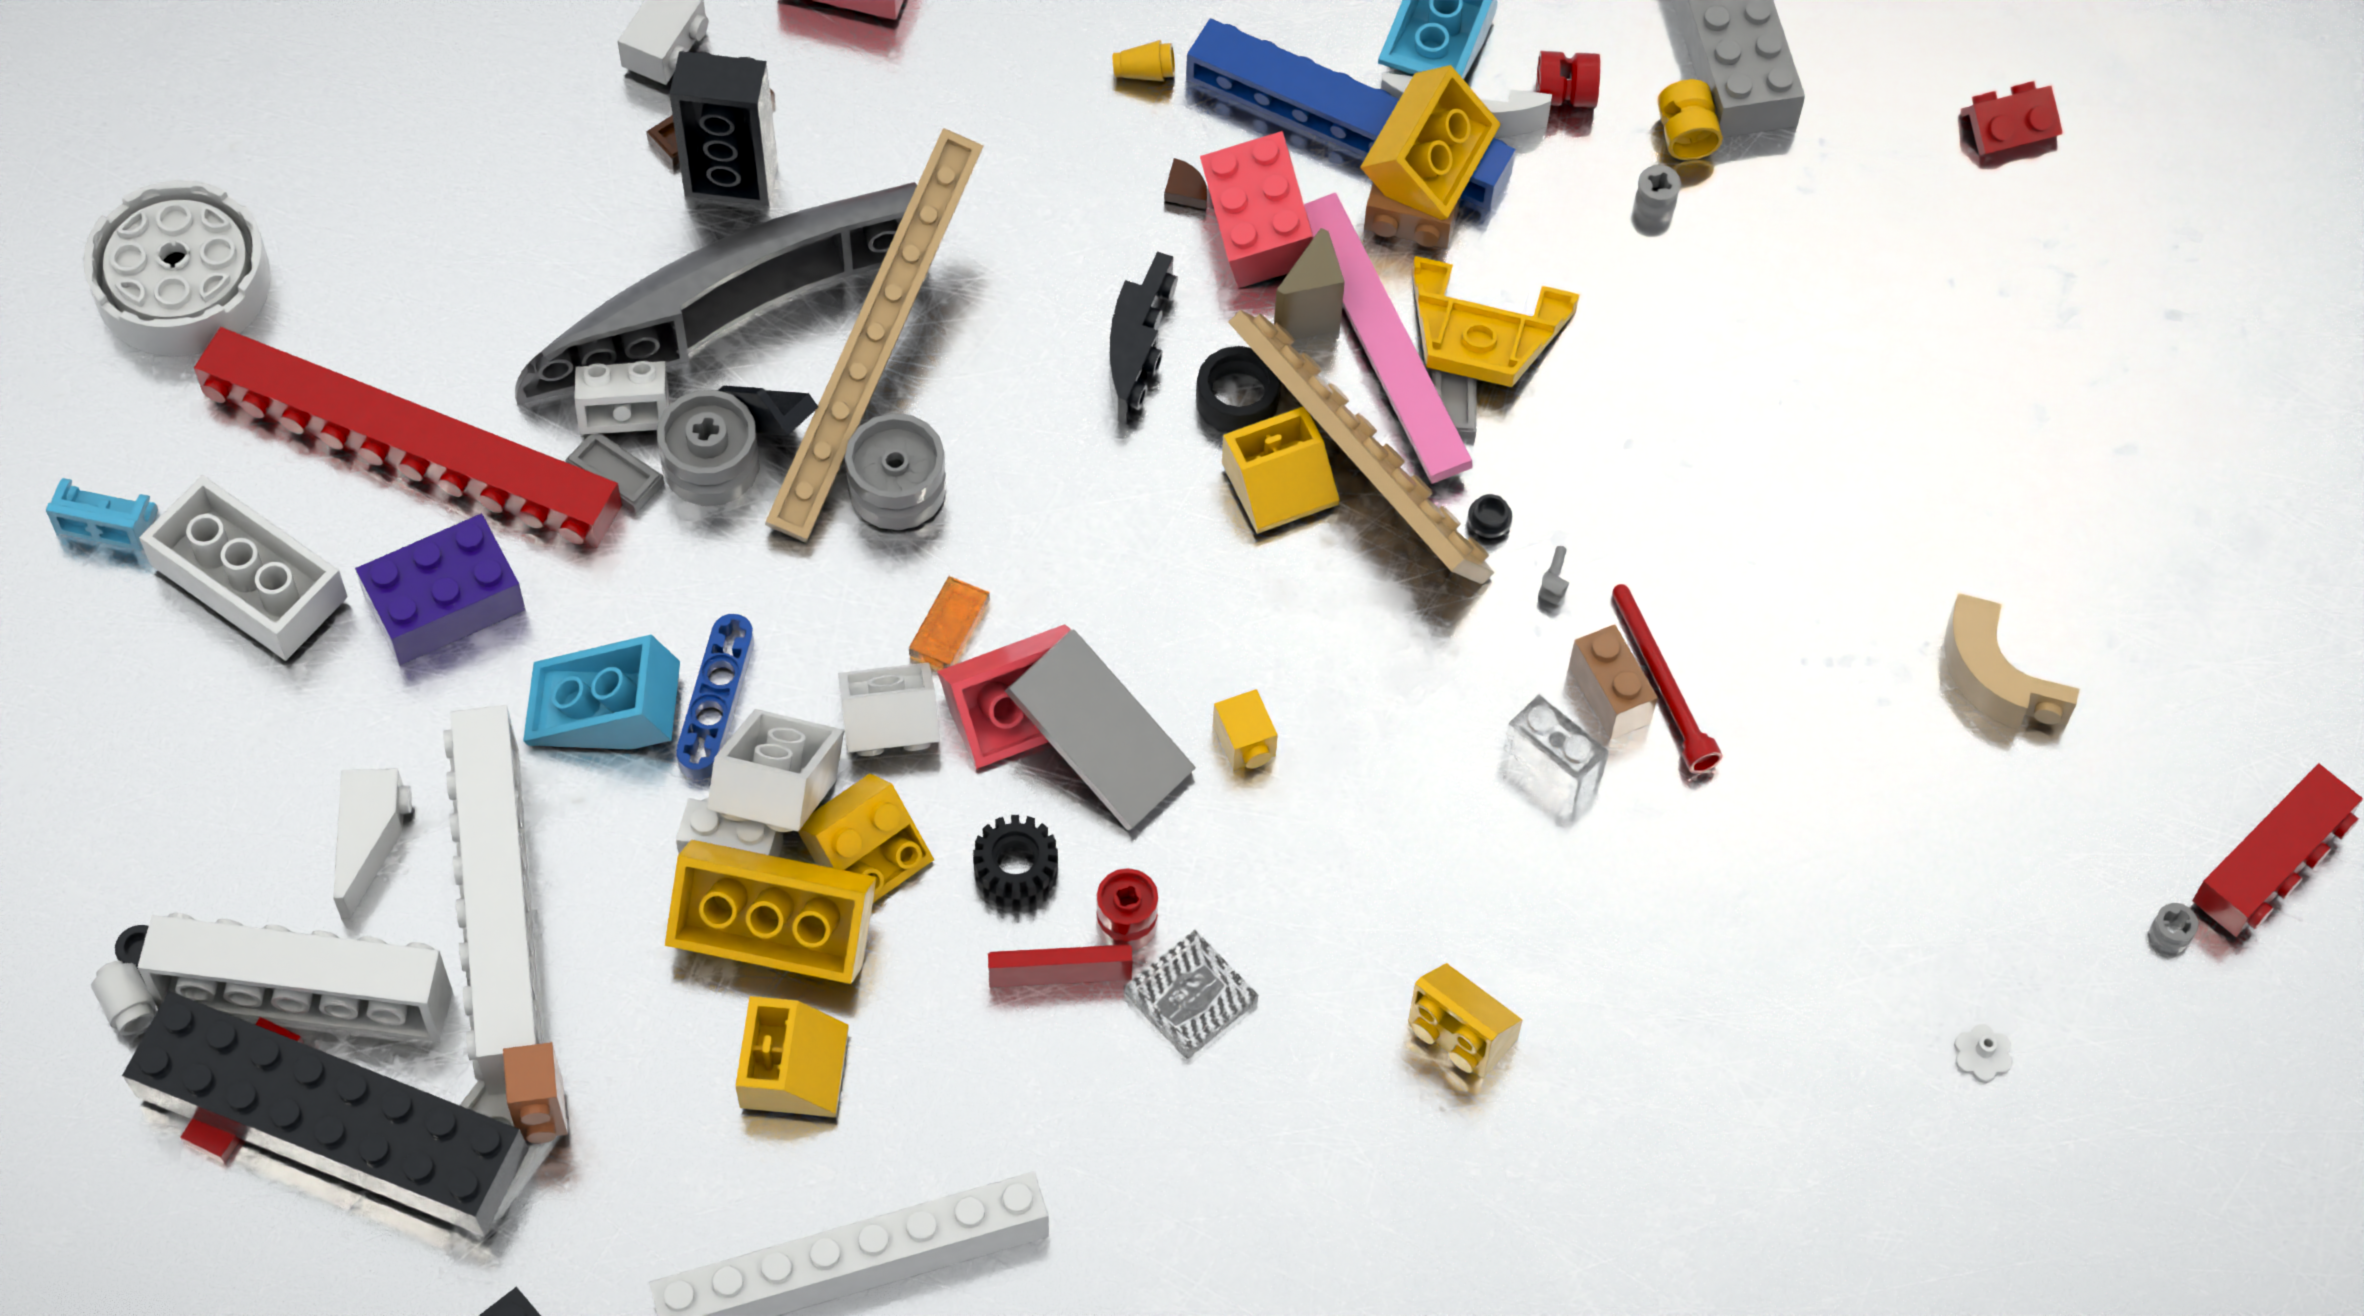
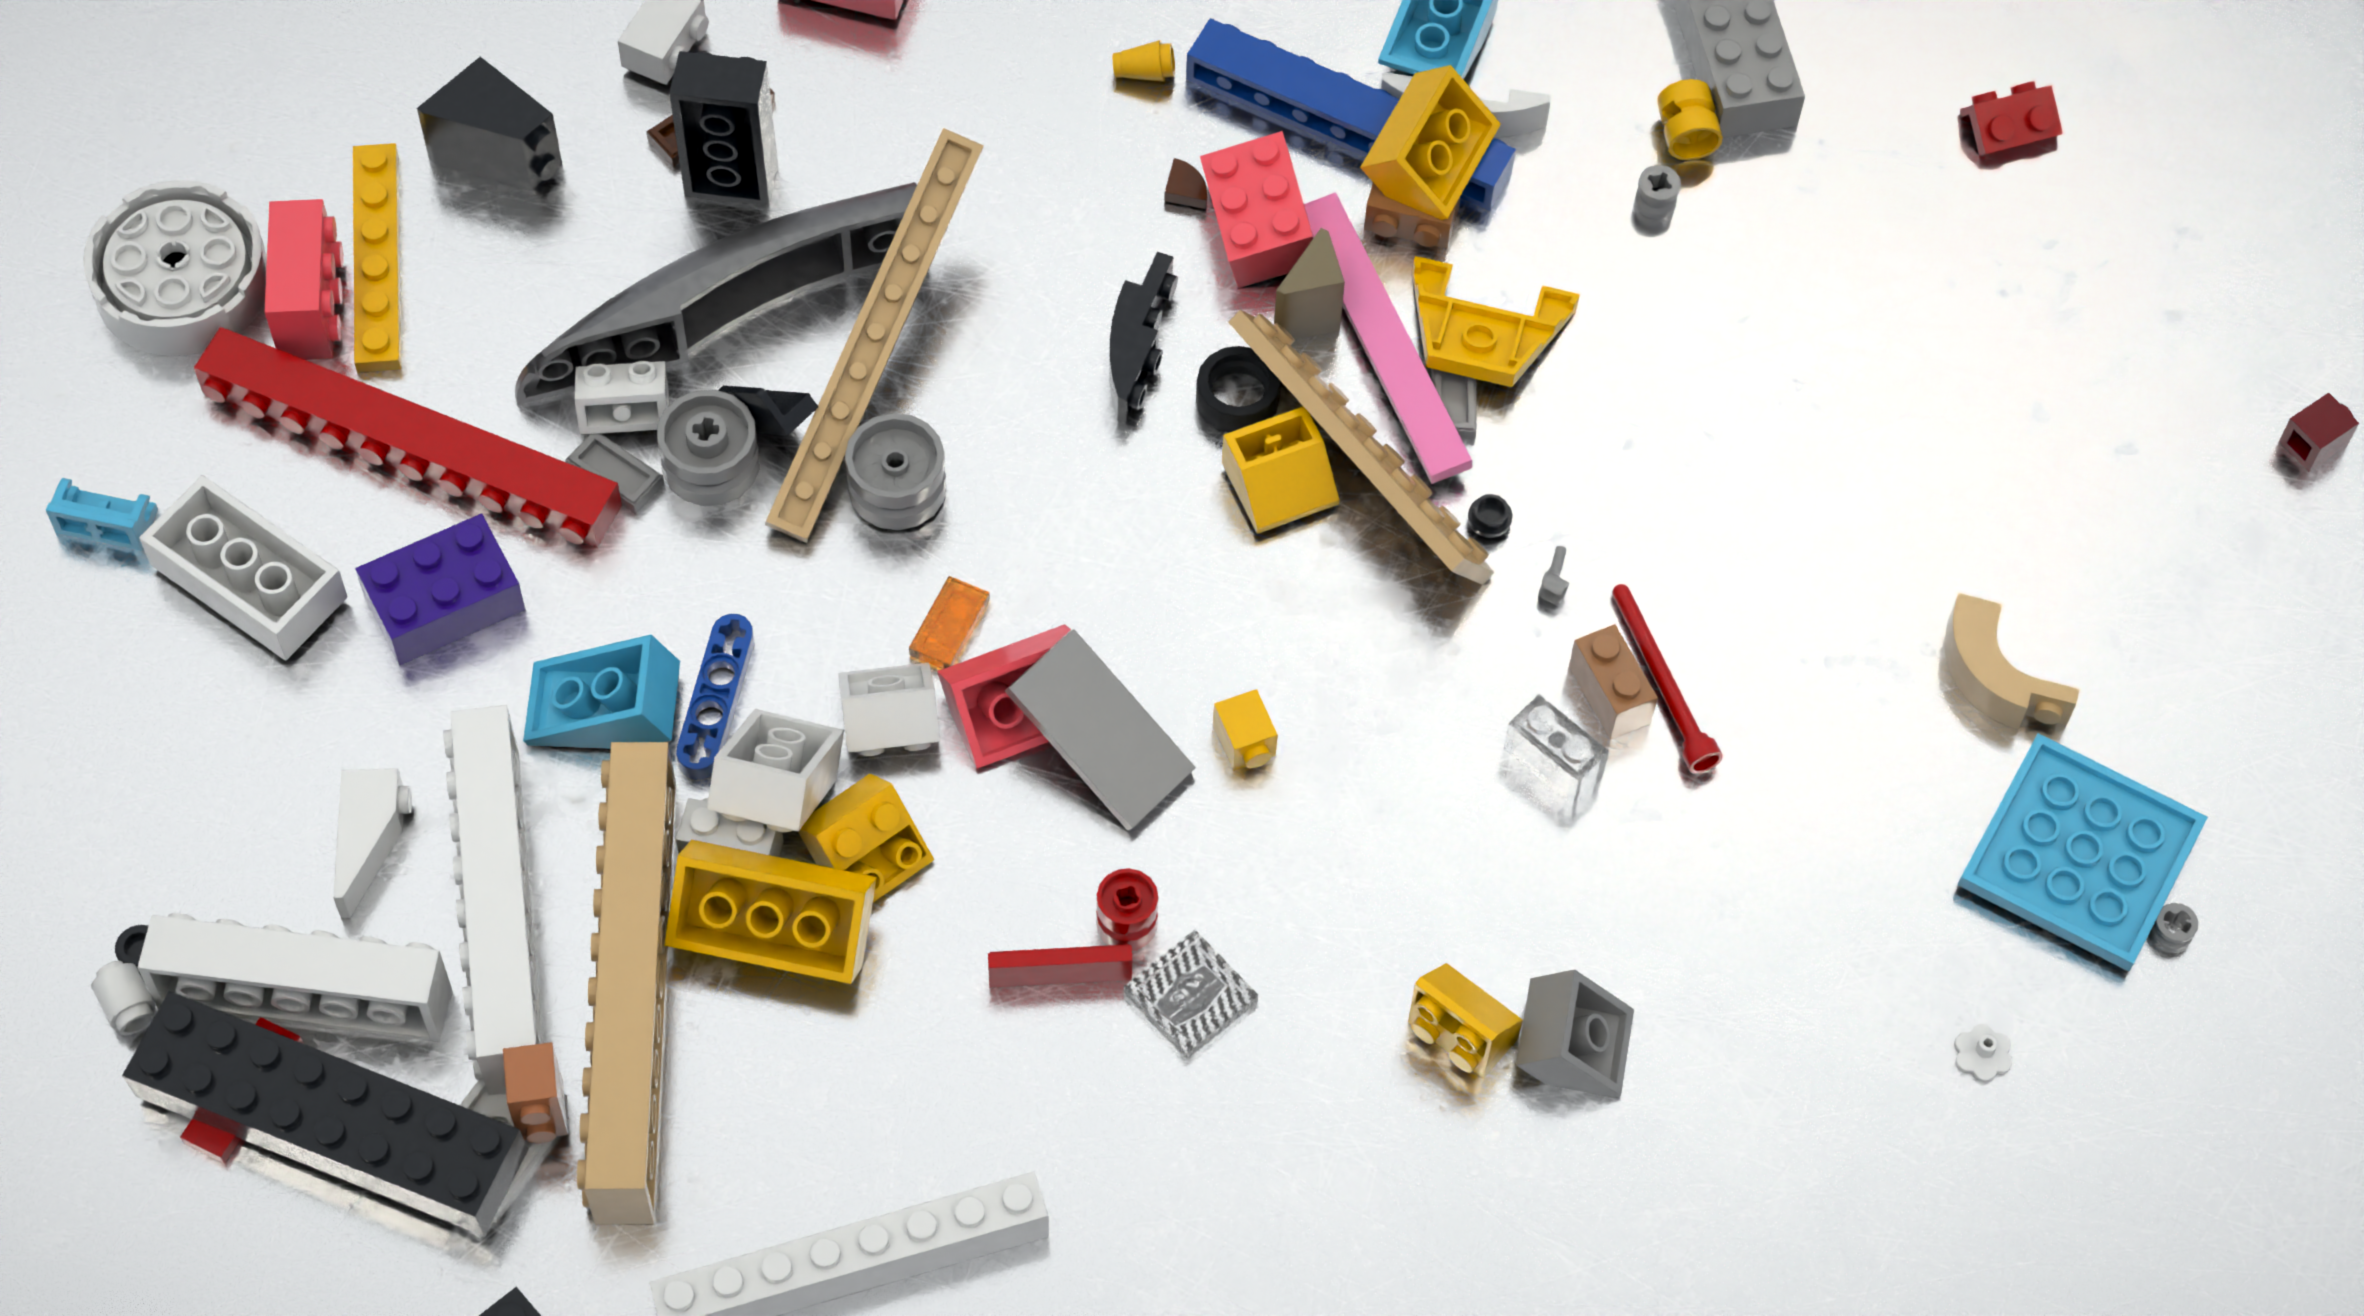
yellow slope [735,996,849,1117] -> none
black tyre [973,815,1058,907] -> none
red wheel [1536,50,1601,109] -> none
red brick [2192,763,2363,937] -> none
none -> coral brick [264,199,344,360]
none -> yellow plate [353,143,402,373]
none -> black slope [417,56,562,190]
none -> tan brick [577,742,676,1225]
none -> light grey slope [1516,969,1634,1097]
none -> medium azure plate [1957,733,2208,972]
none -> dark red brick [2279,392,2359,472]

